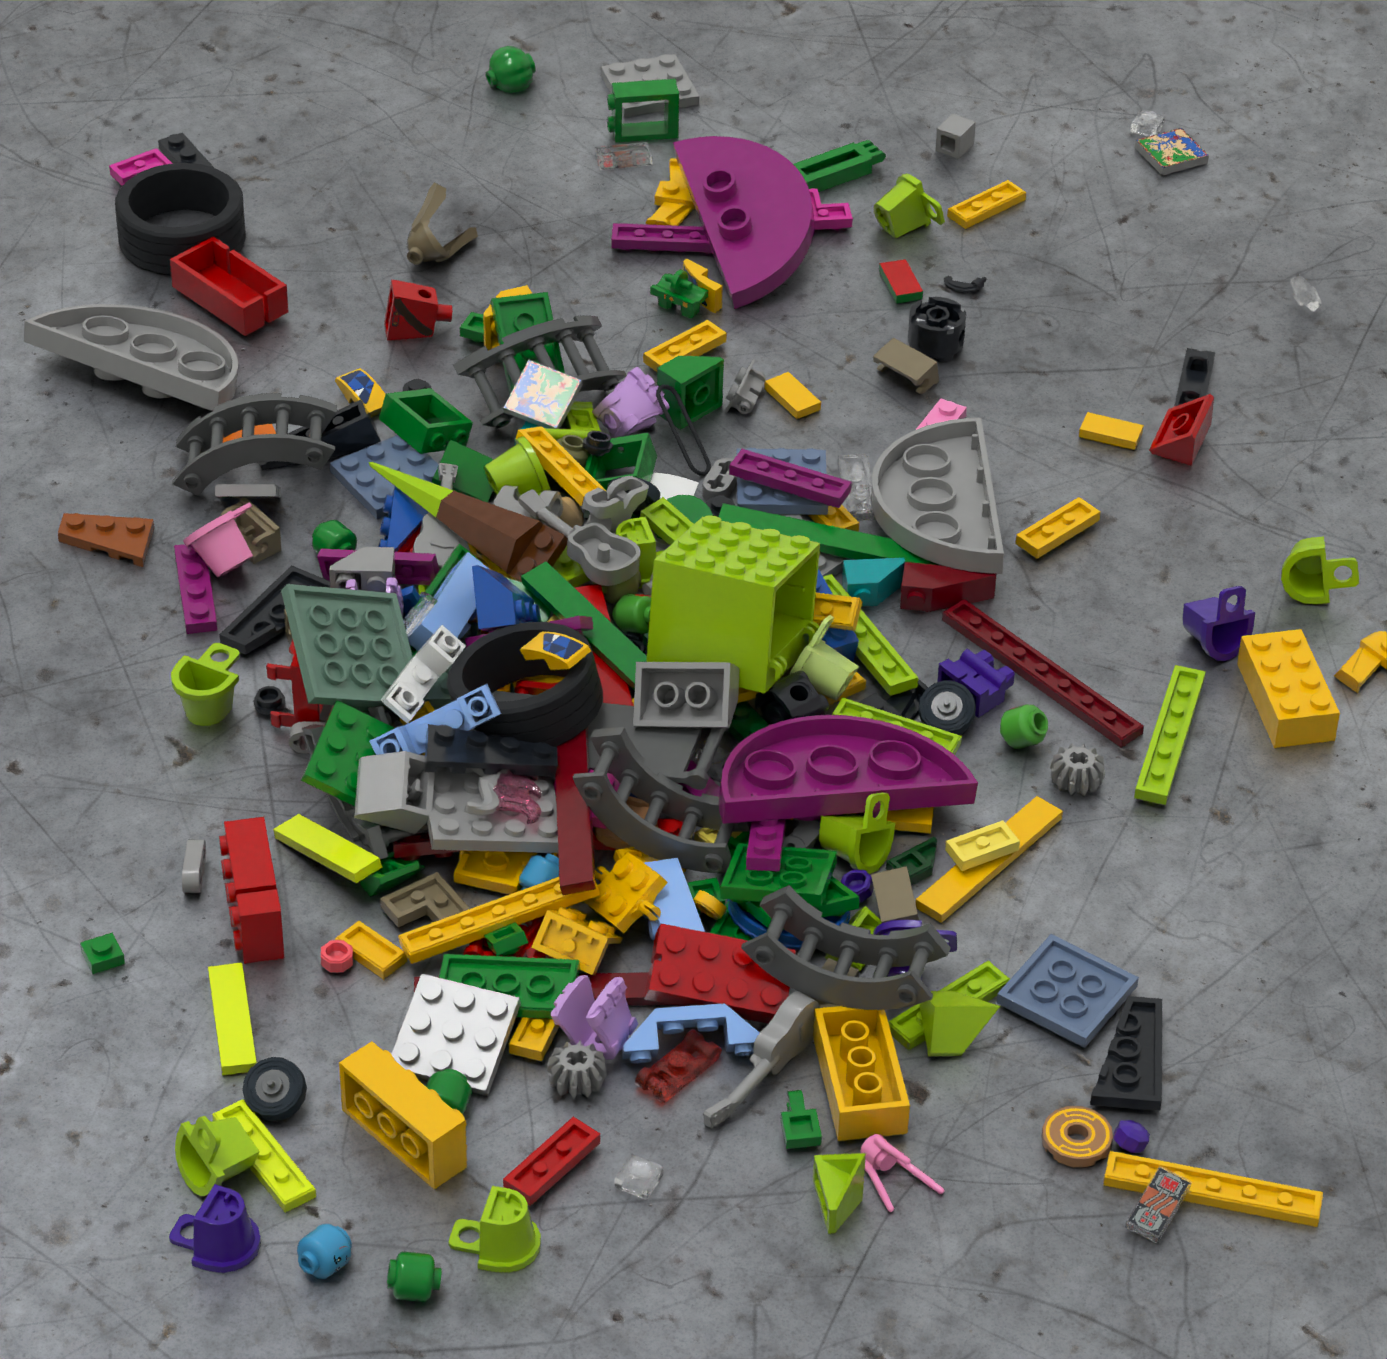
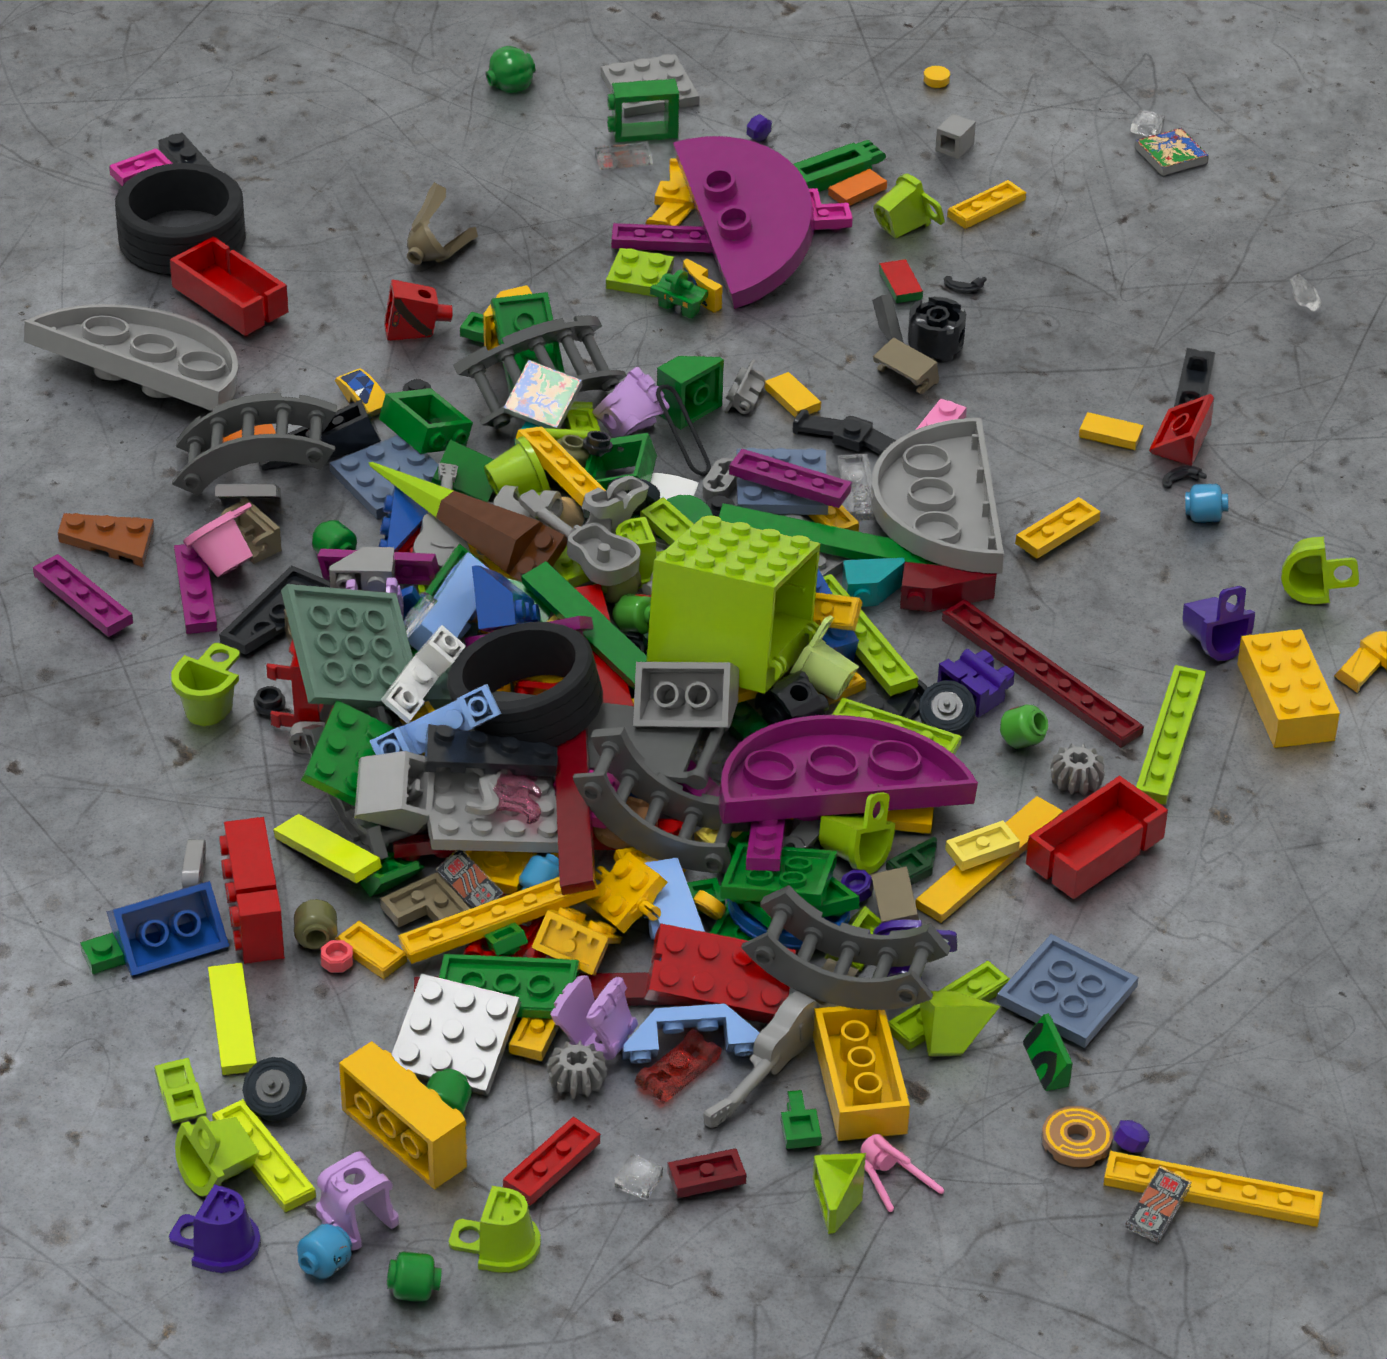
yellow slope [520,632,591,670] -> none
yellow plate [643,320,727,372] -> none
black wing [1090,996,1162,1111] -> none
none -> magenta plate [33,554,133,637]
none -> blue slope [106,881,229,976]
none -> lime slope [155,1057,207,1124]
none -> olive head [294,899,338,950]
none -> lavender piece [316,1151,399,1251]
none -> tile [435,850,506,908]
none -> lime plate [606,248,674,297]
none -> dark red plate [667,1148,747,1198]
none -> dark purple tile [747,114,772,143]
none -> black plate [793,409,896,455]
none -> orange tile [828,169,887,206]
none -> dark grey tile [872,293,904,343]
none -> yellow tile [924,66,950,88]
none -> green slope [1023,1013,1073,1091]
none -> red piece [1026,776,1168,900]
none -> black piece [1162,465,1207,488]
none -> dark azure head [1185,484,1228,523]

